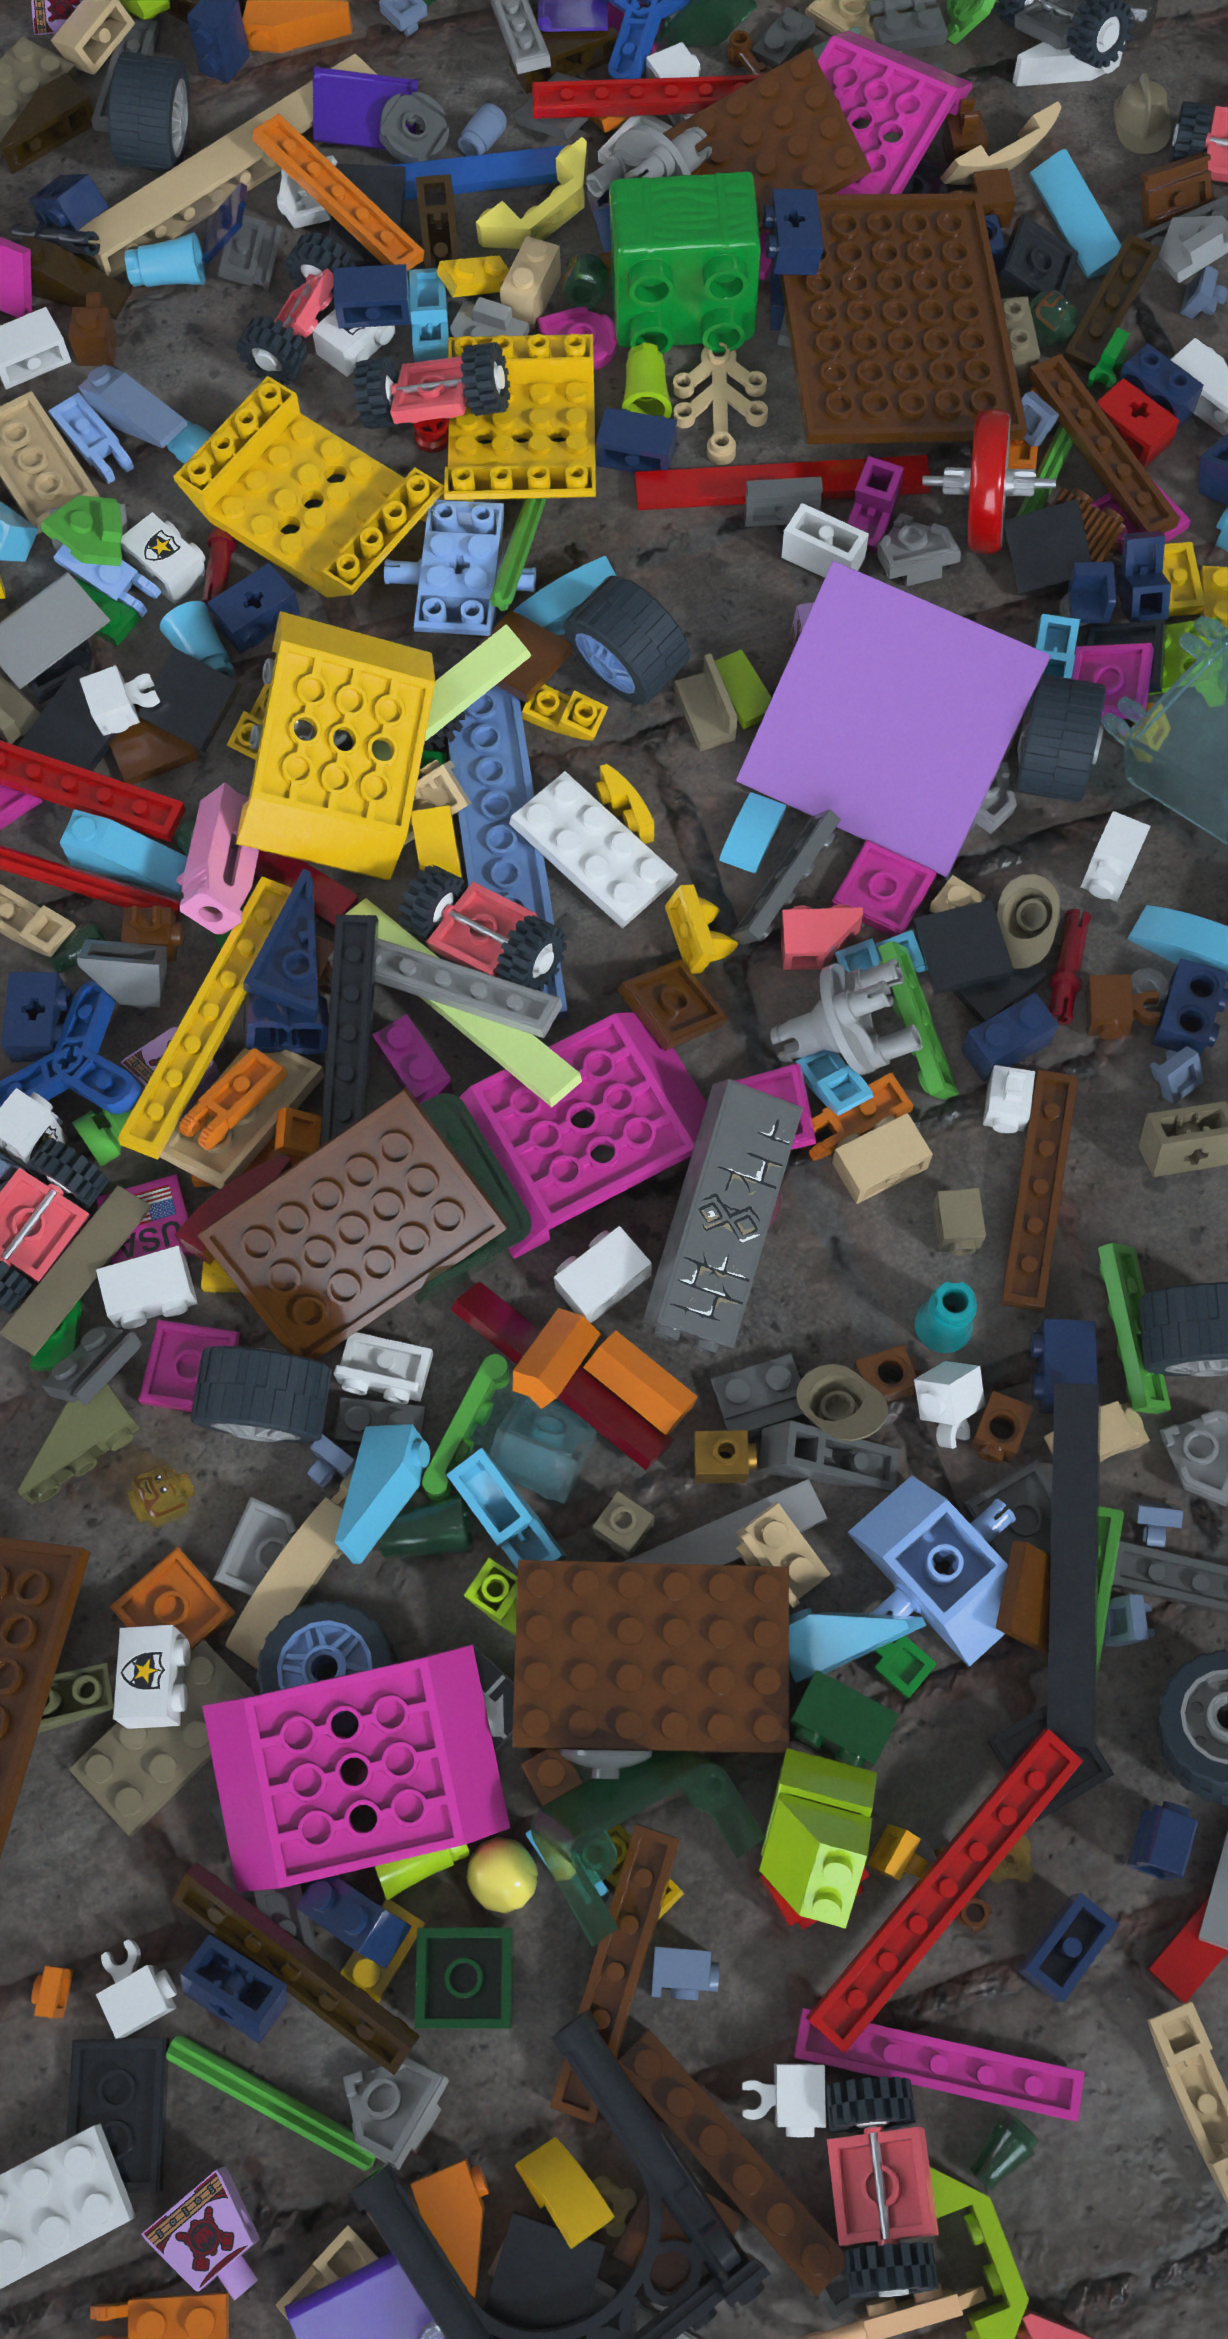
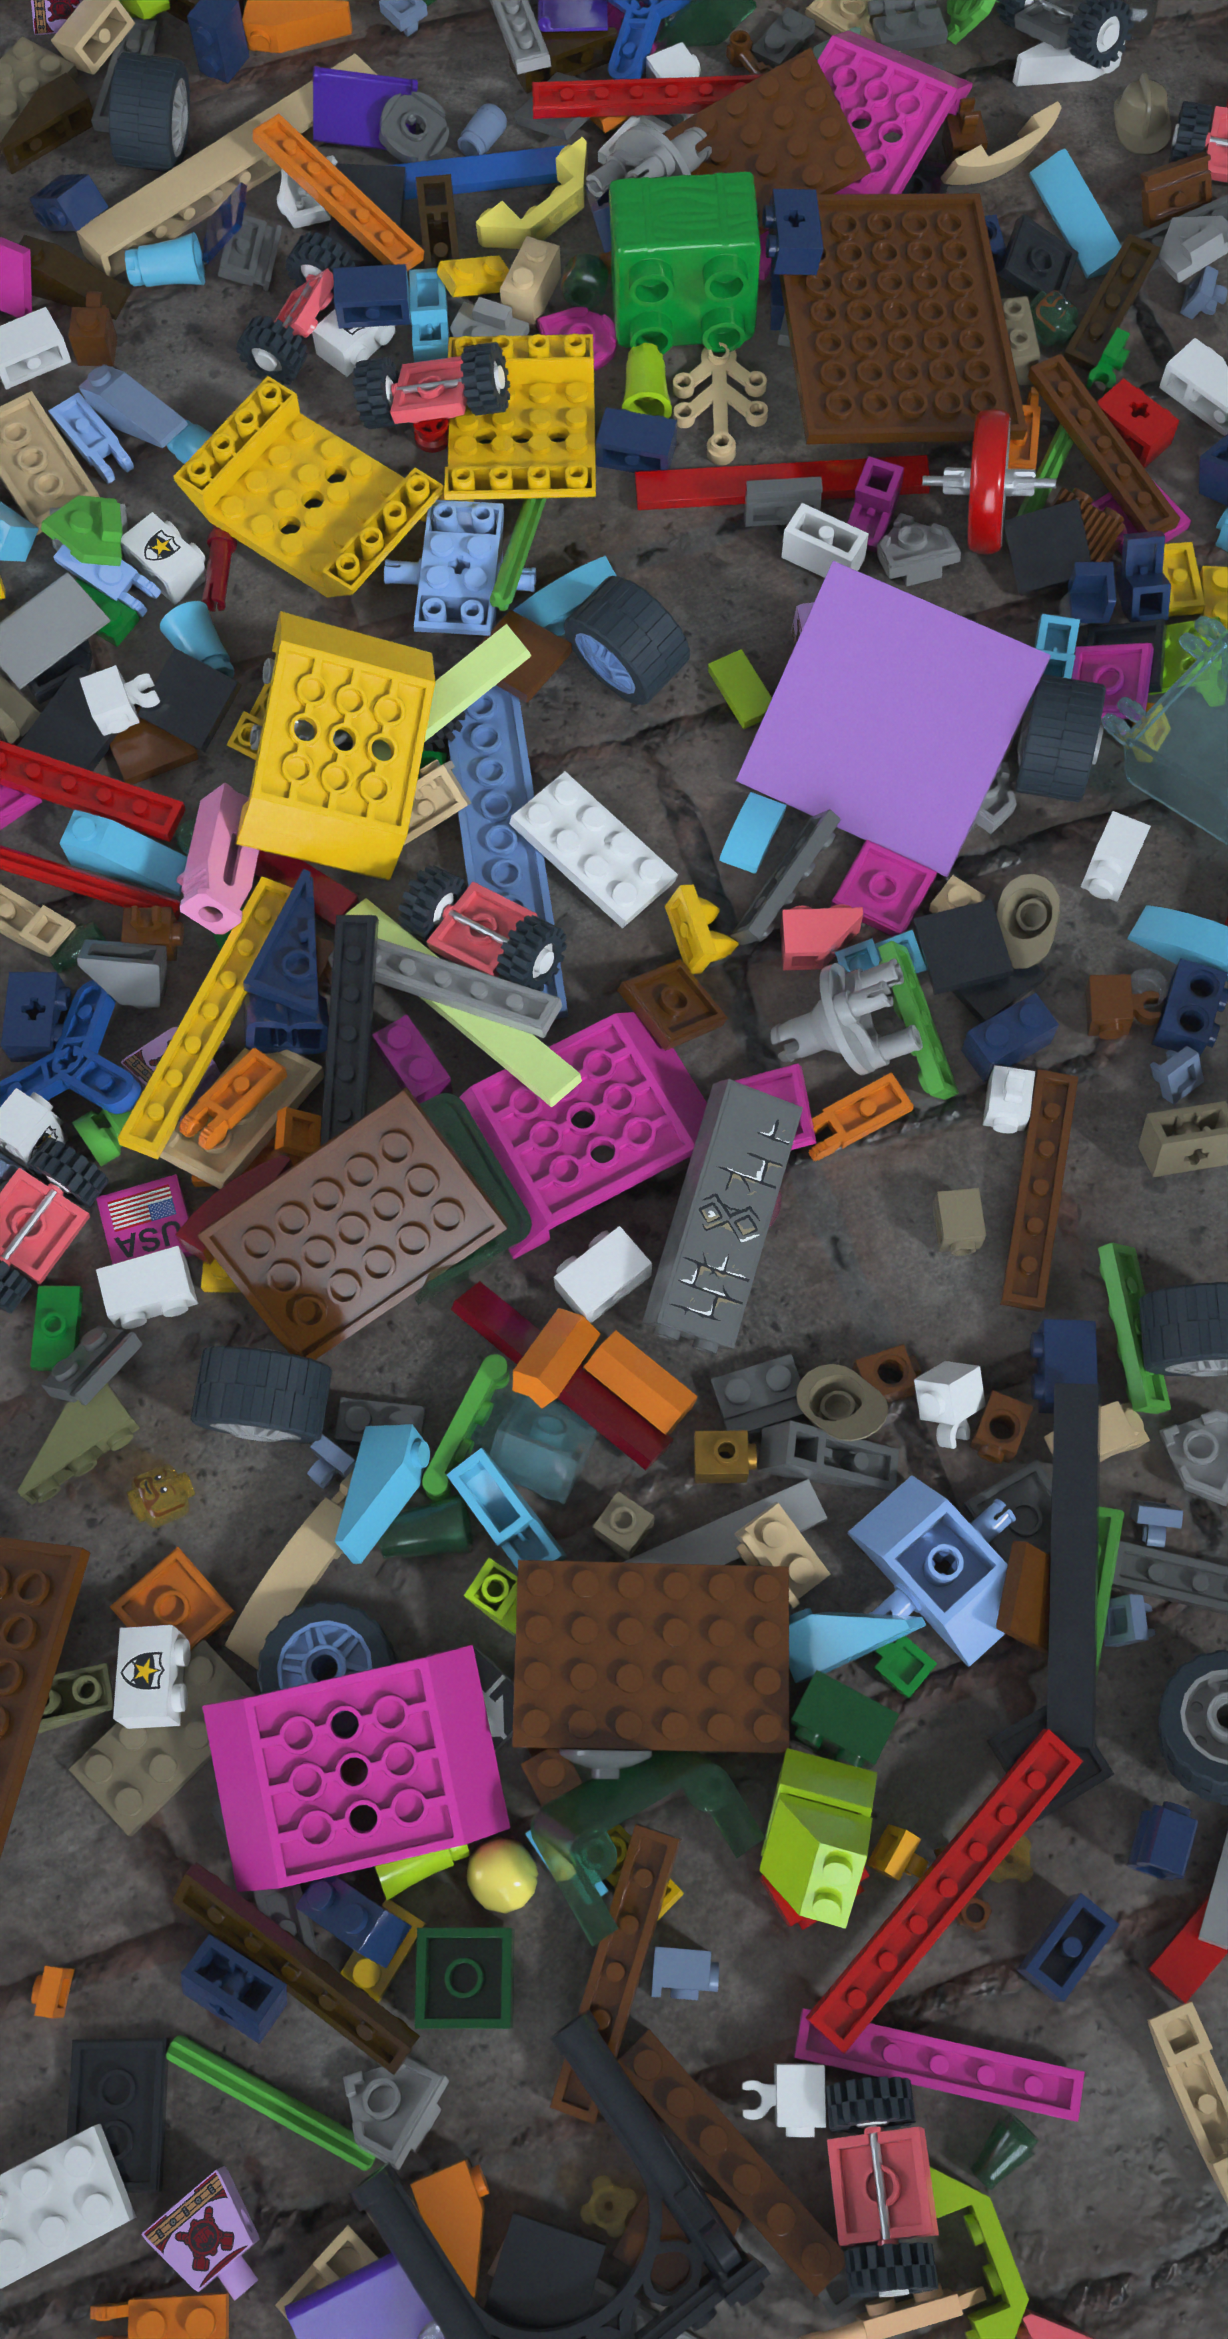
dark tan piece [0,1186,152,1356] -> none
black pin [11,223,100,256] -> none
white brick [96,1939,177,2039] -> none
dark pink tile [138,1320,243,1412] -> none
dark blue brick [207,563,300,654] -> none
light grey plate [213,1497,297,1596] -> none
white bracket [333,1332,433,1404] -> none
yellow slope [411,805,463,879] -> none
yellow slope [515,2137,615,2249] -> none
yellow slope [521,684,608,741] -> none
yellow slope [595,764,654,844] -> none
dark tan panel [674,654,737,752] -> none
medium azure slope [795,1050,873,1116] -> none
tan brick [832,1113,933,1204] -> none
teal plant [915,1282,977,1353] -> none
reddish brown brick [950,168,1016,228] -> none
sand blue tile [1021,391,1059,447] -> none
dark red pin [1049,909,1091,1025] -> none
dark blue brick [1119,343,1204,429] -> none

